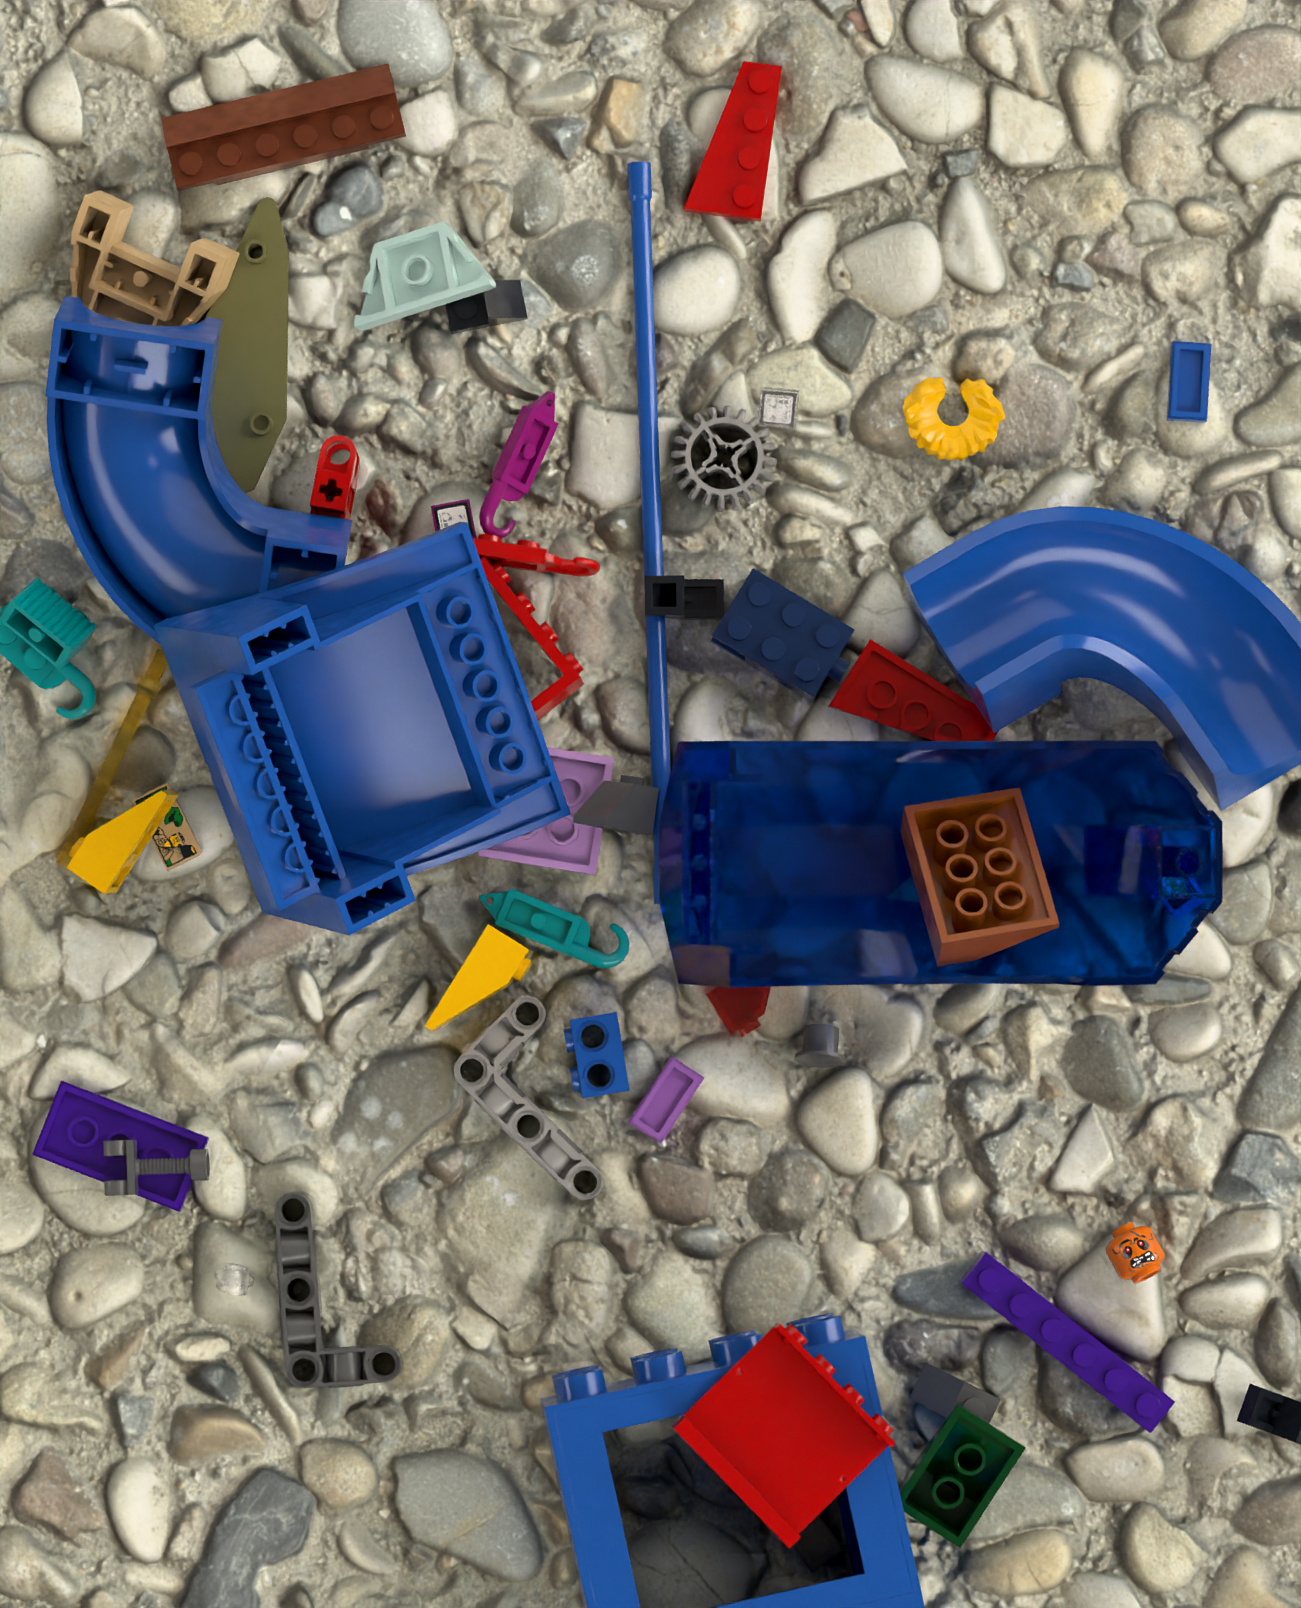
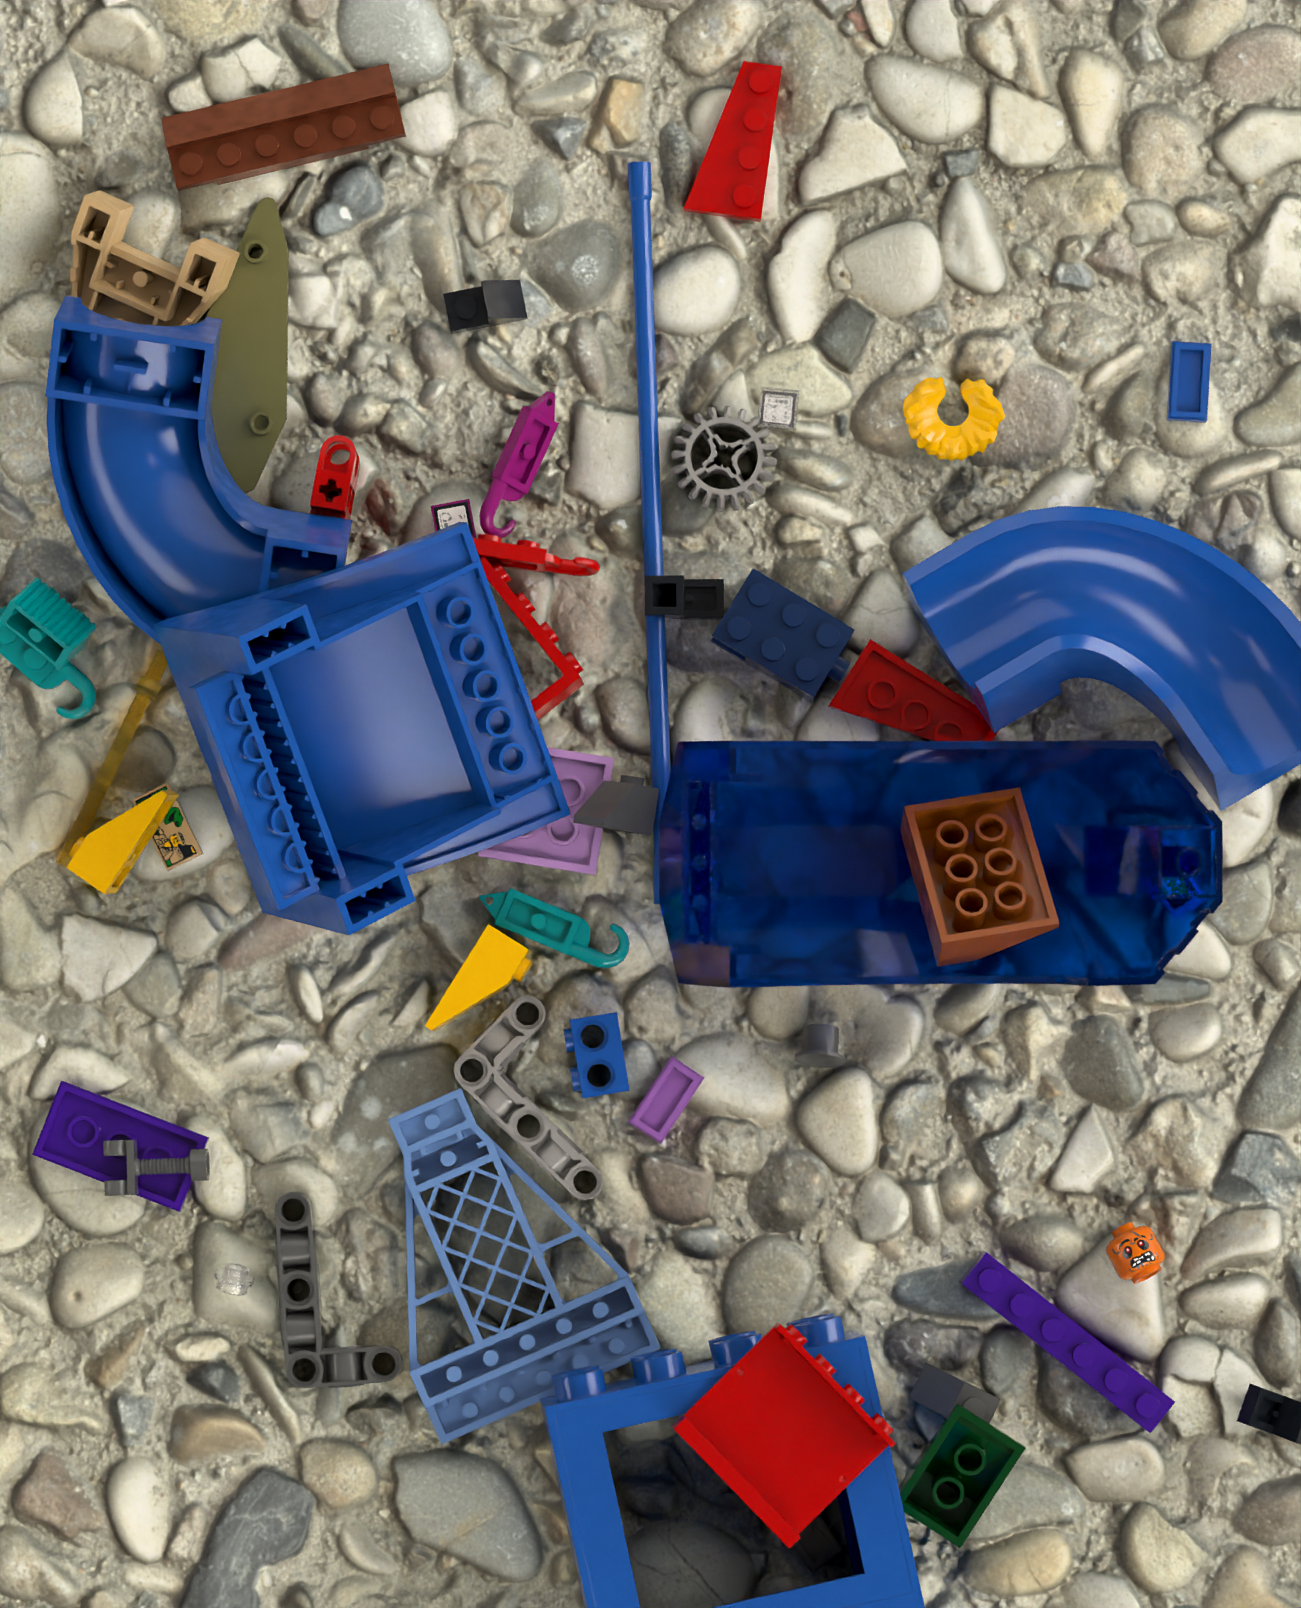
light aqua wing [354,221,496,331] -> none
clear red slope [705,953,777,1038] -> none
none -> medium blue wing [388,1088,661,1444]

